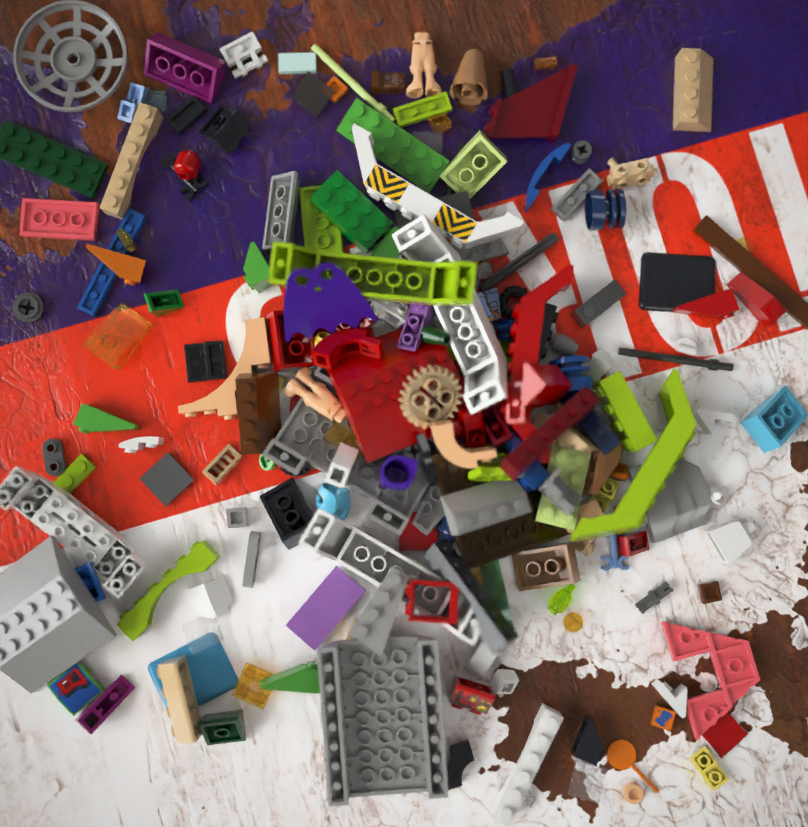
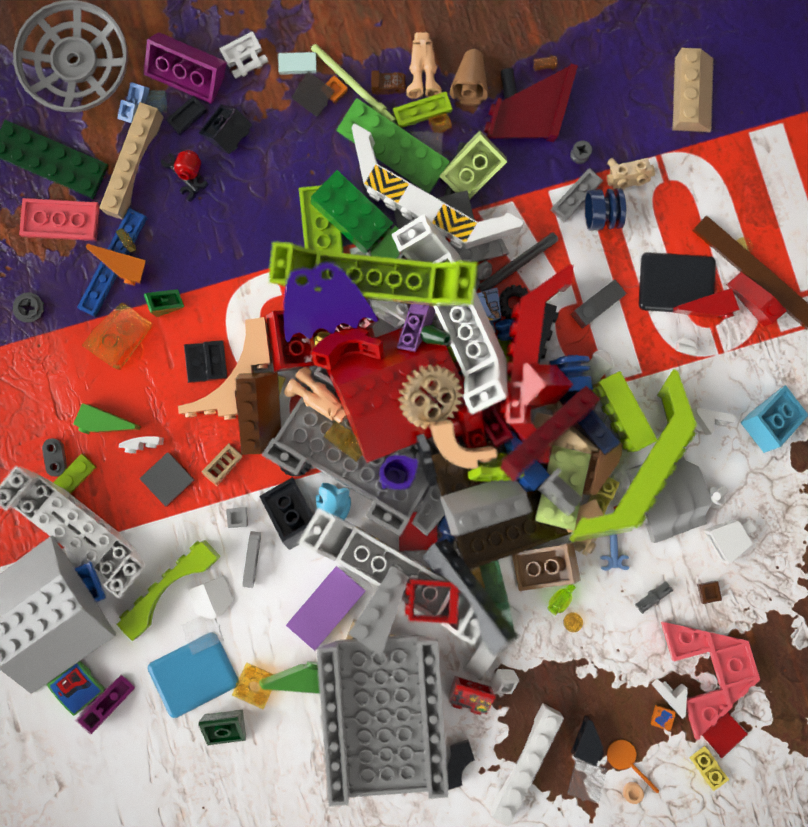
tan slope [157,655,202,744] -> none
bright green slope [243,241,275,294] -> none
bright green tile [259,453,277,471] -> none
light grey slope [262,171,301,251] -> none
white slope [325,442,359,489] -> none
blue slope [524,143,571,212] -> none
light grey brick [549,332,579,356] -> none
orange slope [609,463,629,482] -> none
red slope [617,531,650,557] -> none
pearl dark grey bar [618,347,734,371] -> none

